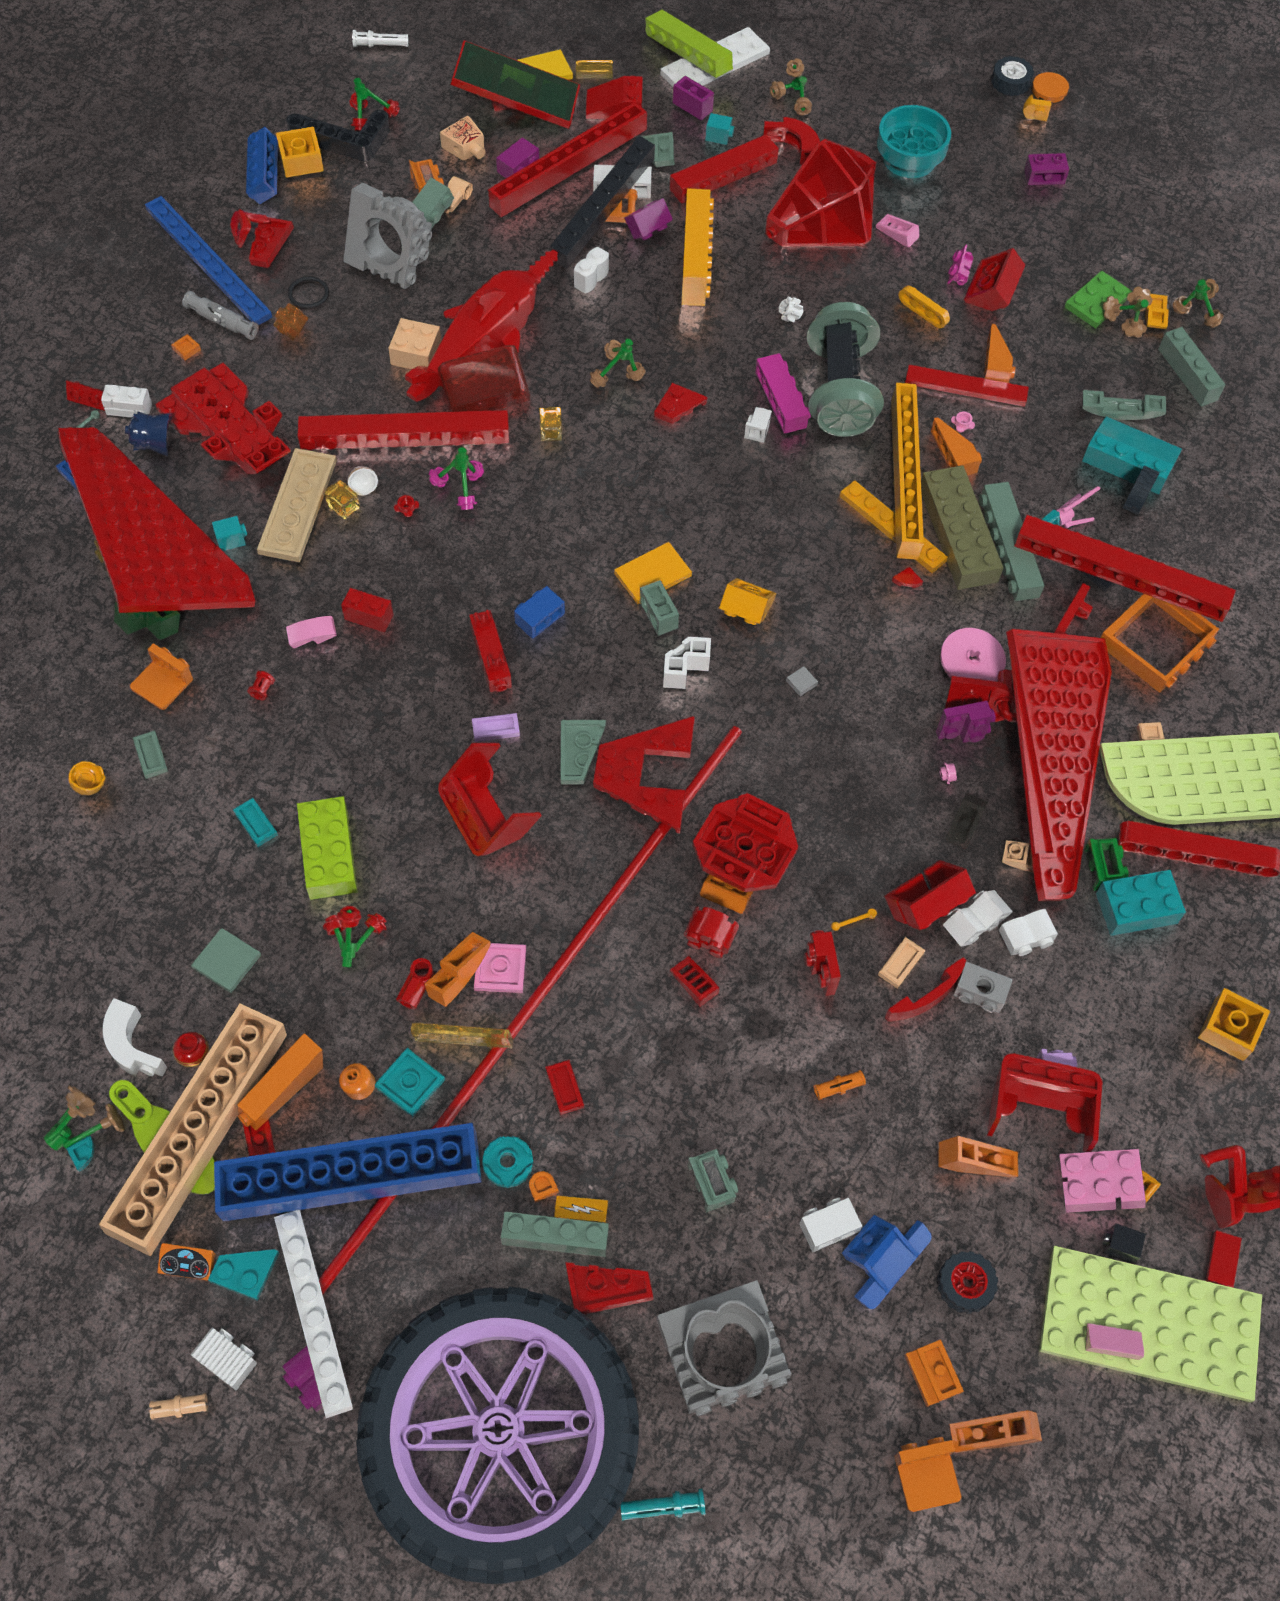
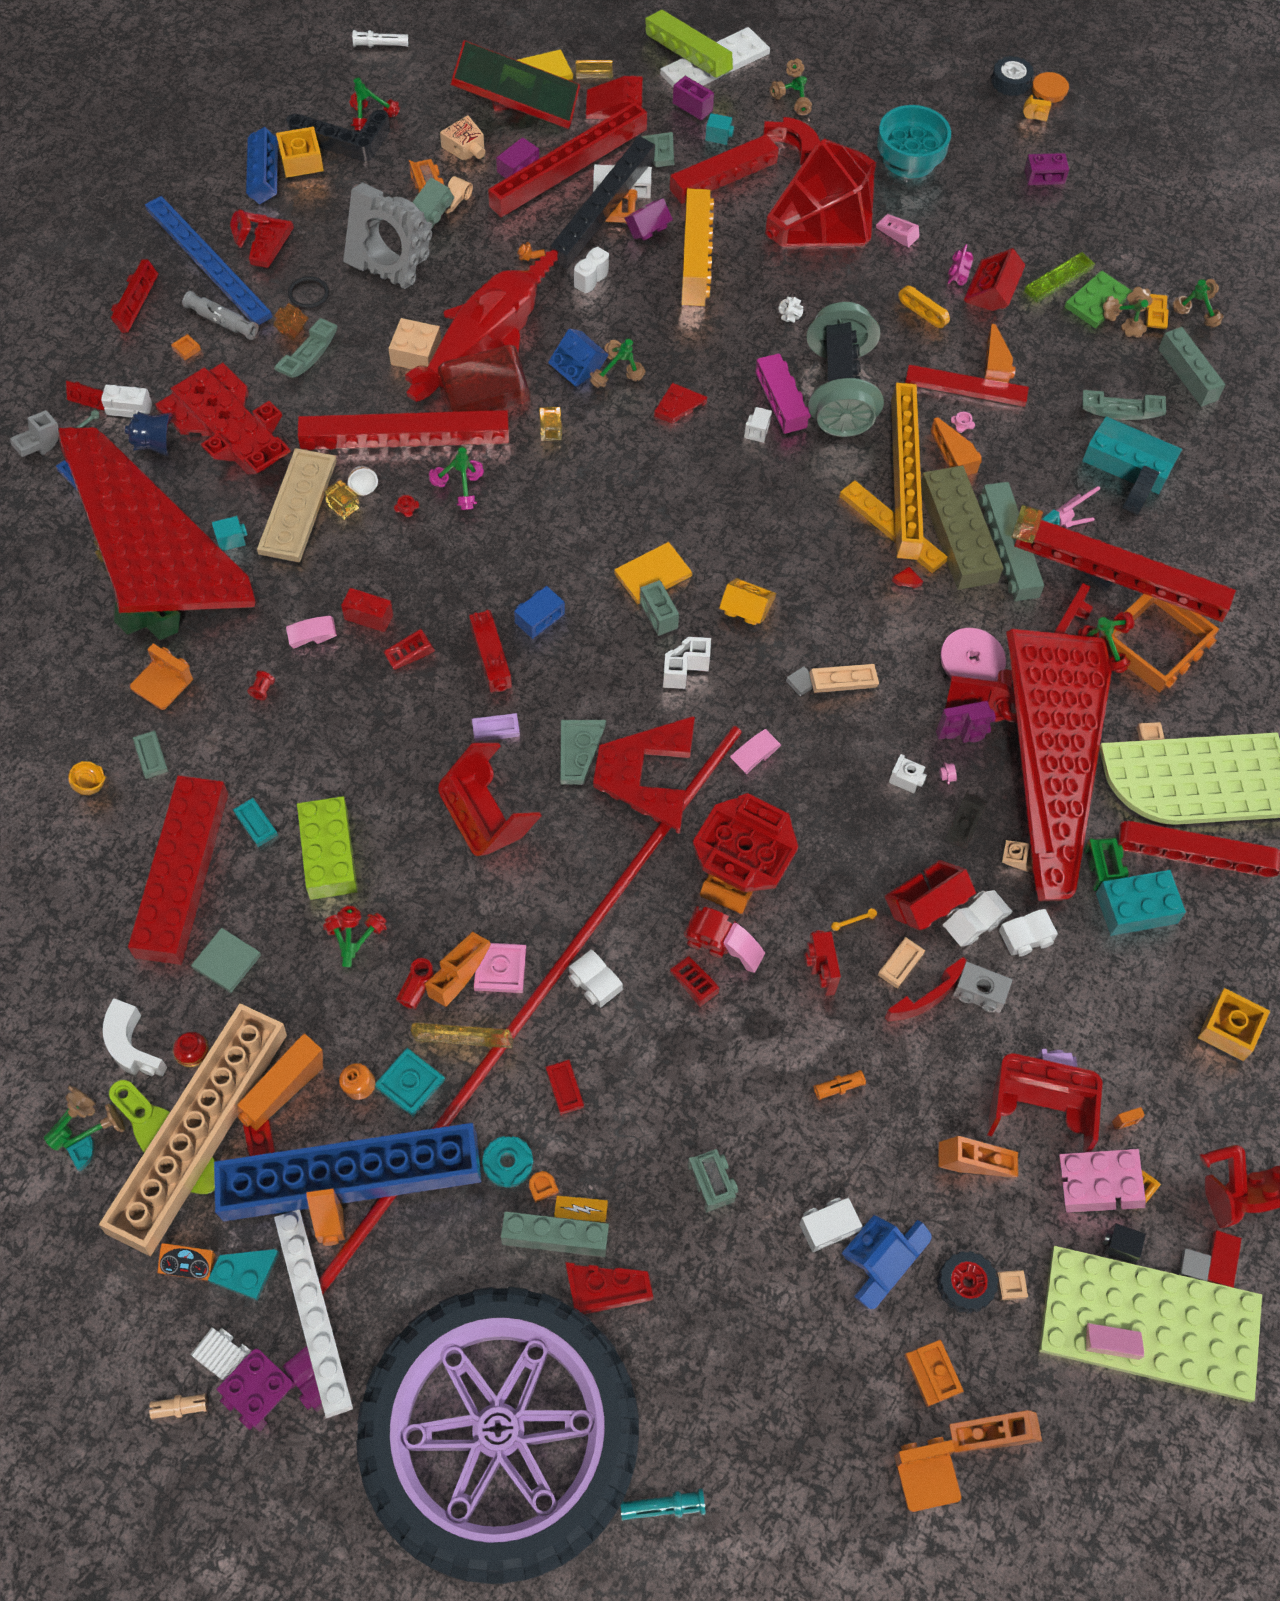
light grey hose [656,1280,792,1416] -> none
none -> light grey brick [10,410,59,457]
none -> red hinge [111,259,158,333]
none -> red brick [128,775,229,965]
none -> magenta bracket [216,1349,293,1432]
none -> sand green slope [274,318,338,378]
none -> orange slope [306,1189,345,1246]
none -> red slope [383,629,435,670]
none -> orange plate [517,242,545,261]
none -> blue slope [548,328,609,386]
none -> white brick [568,949,623,1008]
none -> bright pink slope [723,923,765,973]
none -> bright pink slope [730,729,781,774]
none -> light nougat plate [809,664,879,693]
none -> white brick [889,754,927,793]
none -> light nougat tile [996,1270,1028,1301]
none -> clear yellow brick [1011,505,1043,544]
none -> clear neon green tile [1024,252,1095,303]
none -> plant [1077,612,1135,673]
none -> orange tile [1112,1107,1145,1130]
none -> light grey tile [1179,1248,1211,1281]

